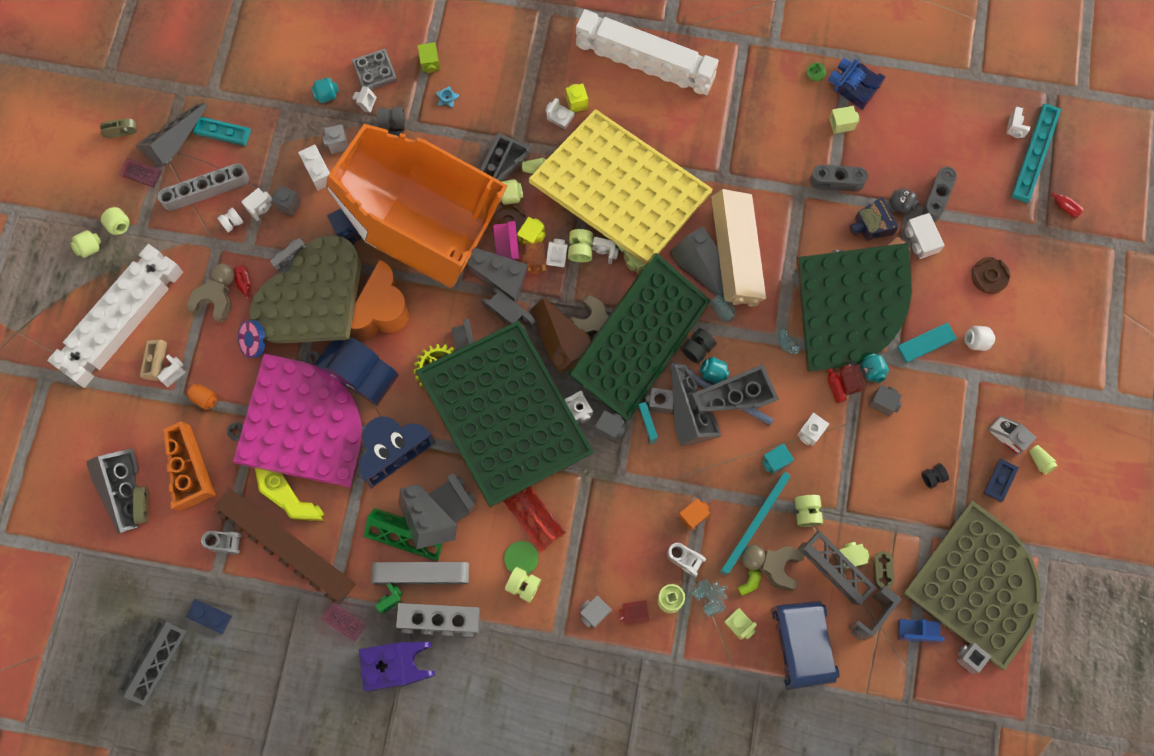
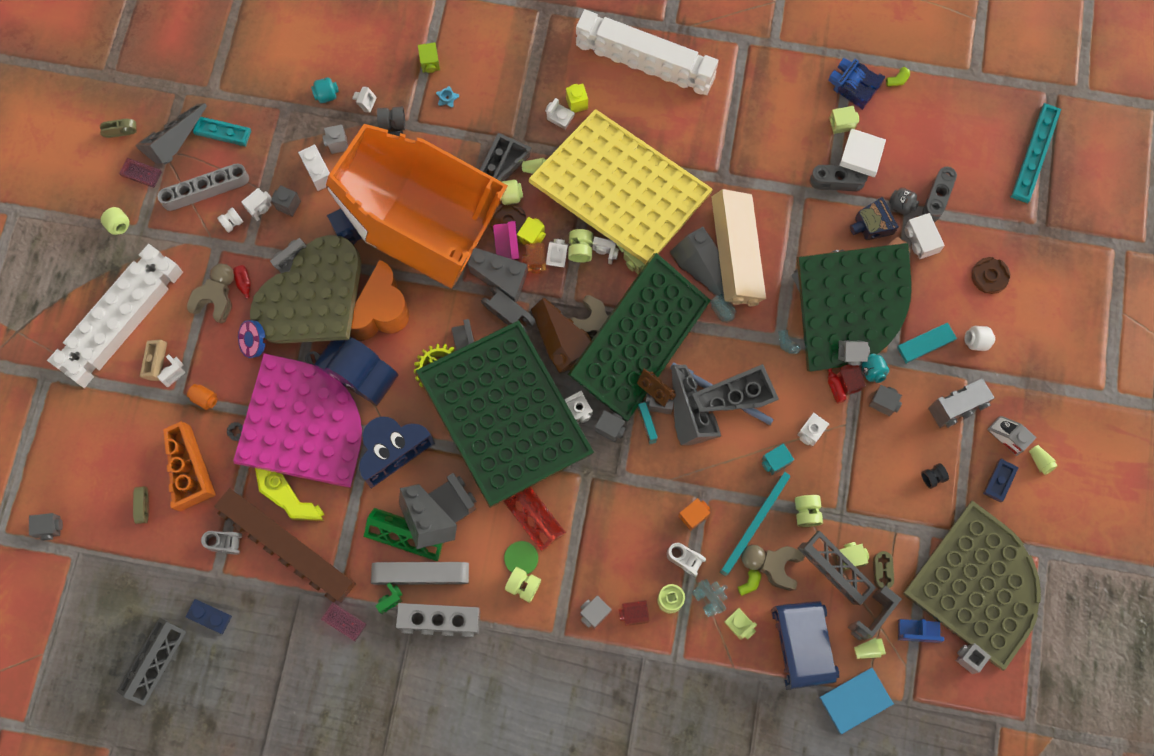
yellowish green head [70,230,101,258] -> none
dark grey wedge [86,448,138,533] -> none
light grey tile [352,49,398,90] -> none
dark purple brick [359,642,435,692] -> none
pearl dark grey wheel [681,328,717,364] -> none
teal head [699,357,729,384] -> none
bright green tile [807,63,826,81] -> none
white bracket [1006,107,1030,138] -> none
red piece [1051,192,1084,218] -> none
none -> dark grey brick [29,513,63,540]
none -> reddish brown hinge [637,369,676,407]
none -> dark azure tile [819,667,894,734]
none -> light grey brick [838,341,870,365]
none -> white tile [839,128,886,177]
none -> yellowish green cone [854,637,886,659]
none -> lime arm [886,67,910,86]
none -> wedge [928,378,995,428]

